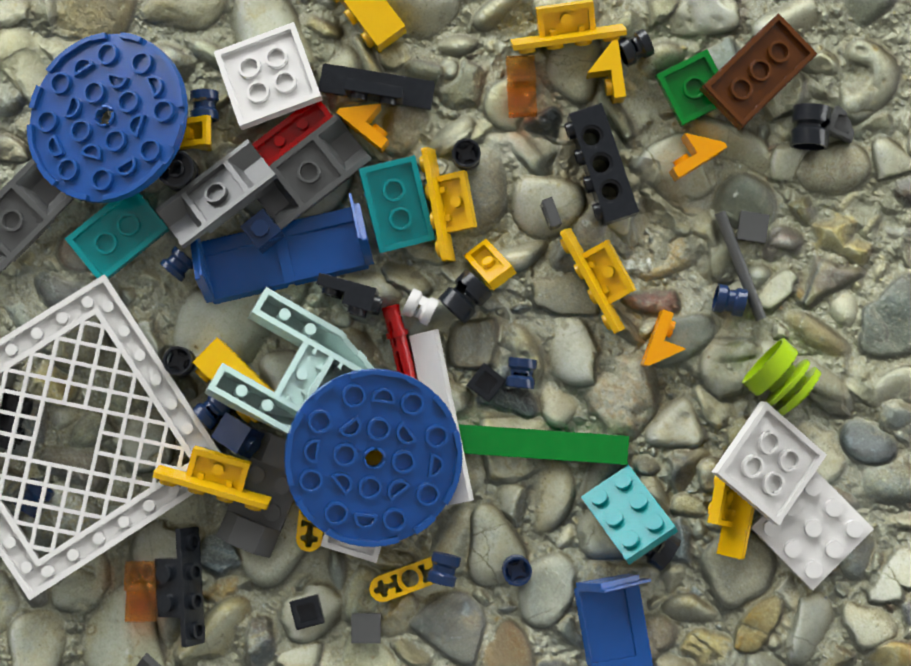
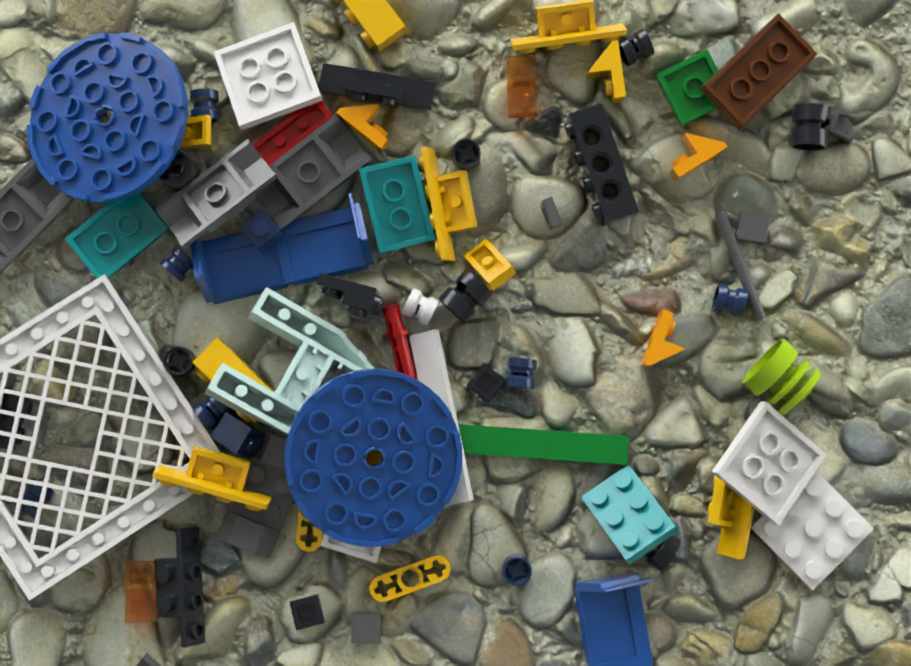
dark blue wheel [427,551,461,587] -> none
yellow bracket [560,228,636,334] -> none

